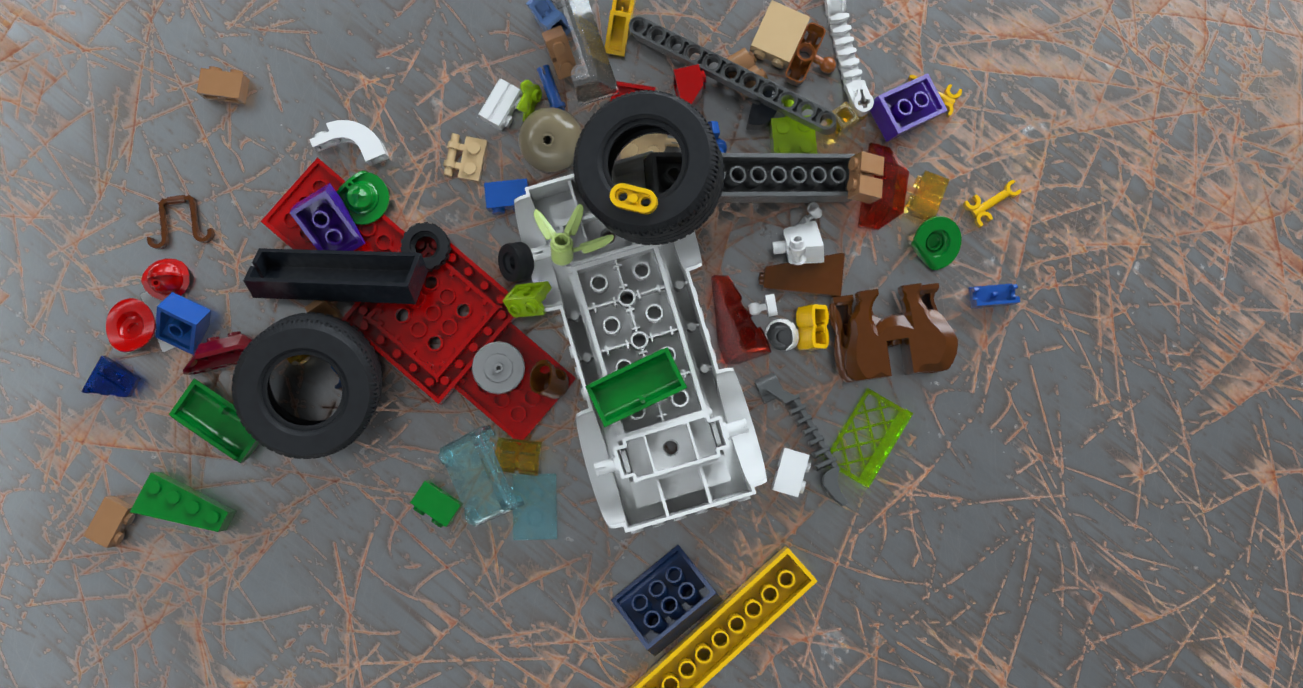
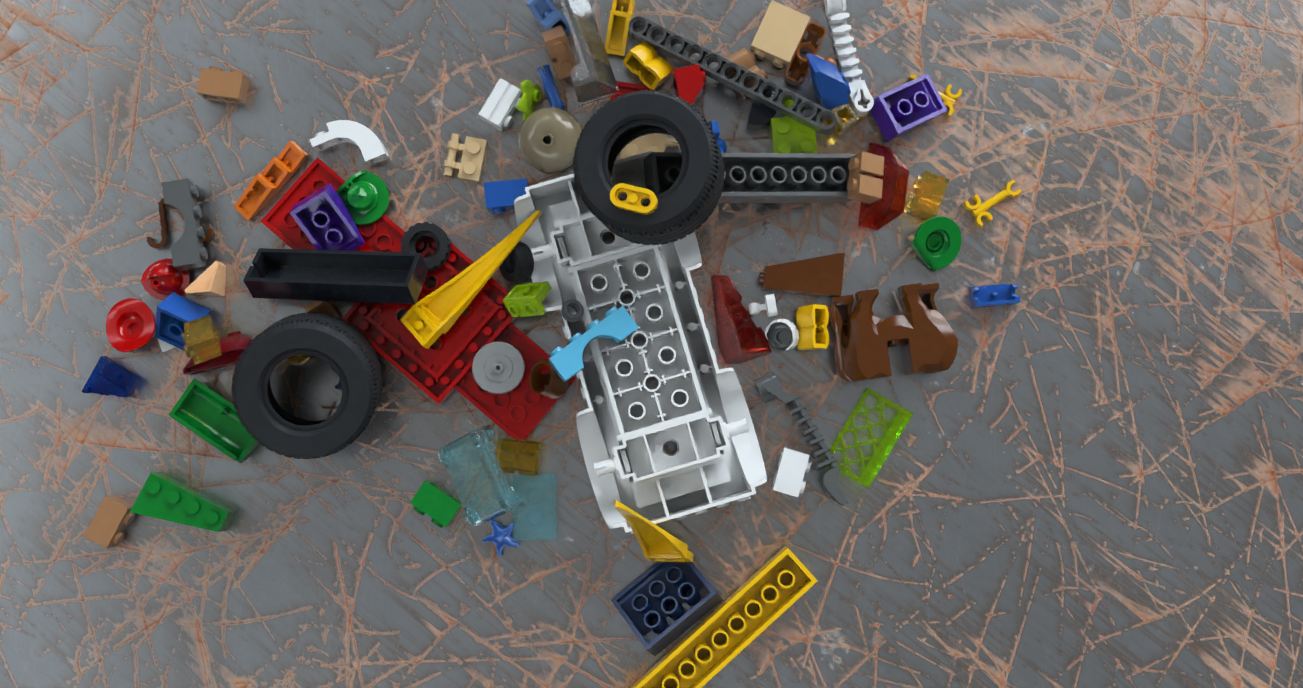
yellowish green plant [534,204,614,265] -> none
green container [585,347,687,427] -> none
white torso [772,202,824,265] -> none
none -> dark grey arch [161,178,208,271]
none -> clear yellow piece [182,314,222,364]
none -> light nougat slope [184,261,226,297]
none -> orange slope [233,141,309,221]
none -> yellow plate [400,210,542,349]
none -> blue animal [482,519,520,557]
none -> medium azure arch [548,306,639,382]
none -> dark grey plate [561,300,584,322]
none -> yellow plate [614,500,694,562]
none -> yellow brick [623,42,673,90]
none -> blue slope [806,53,851,109]

